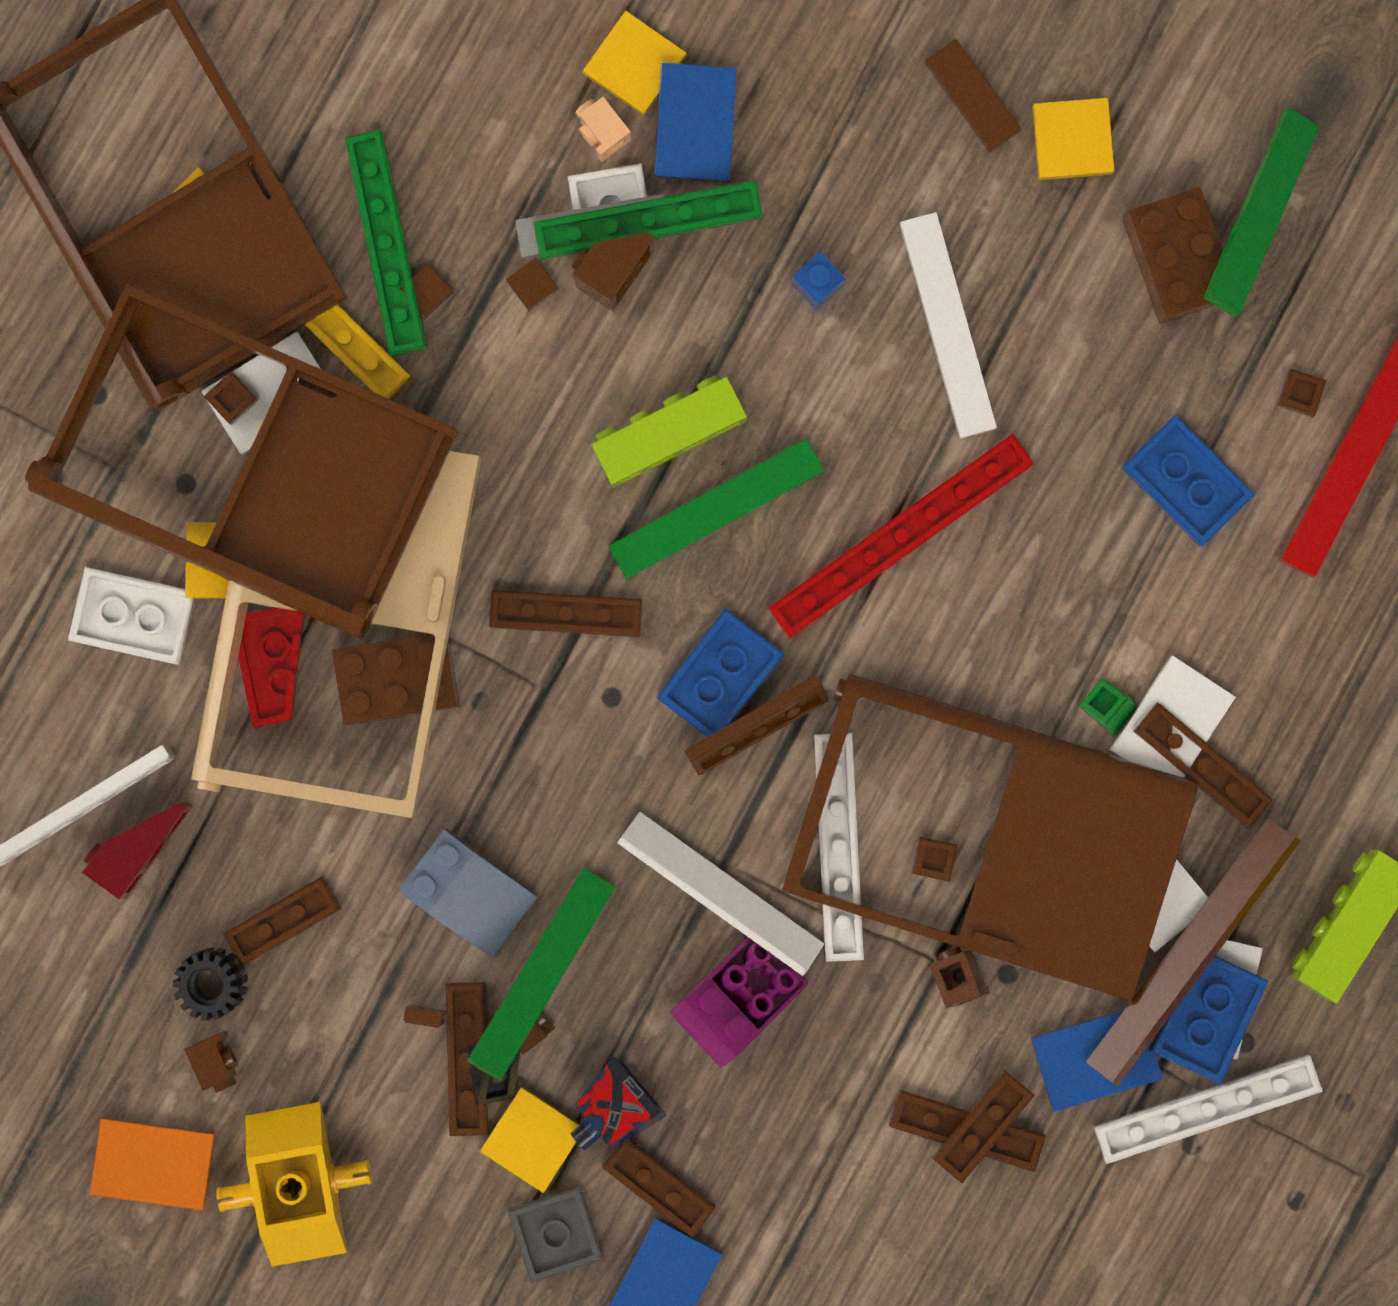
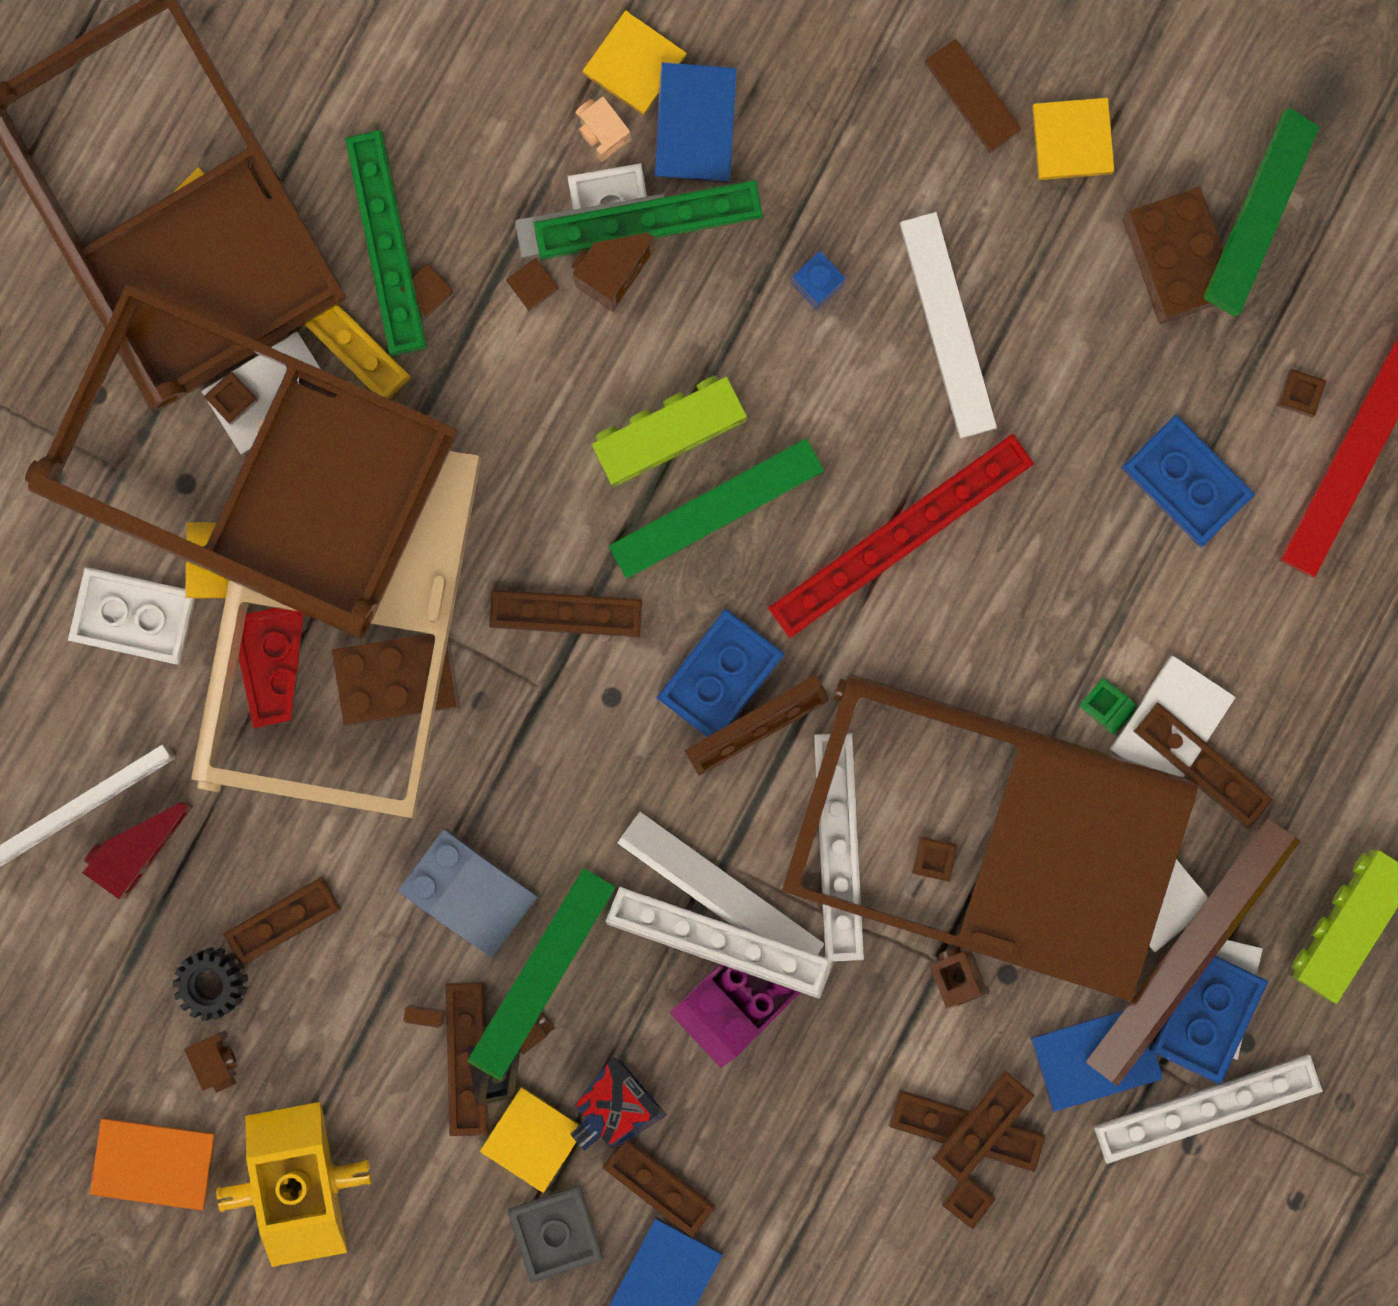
none -> white tile [606,887,833,999]
none -> reddish brown tile [942,1177,996,1229]

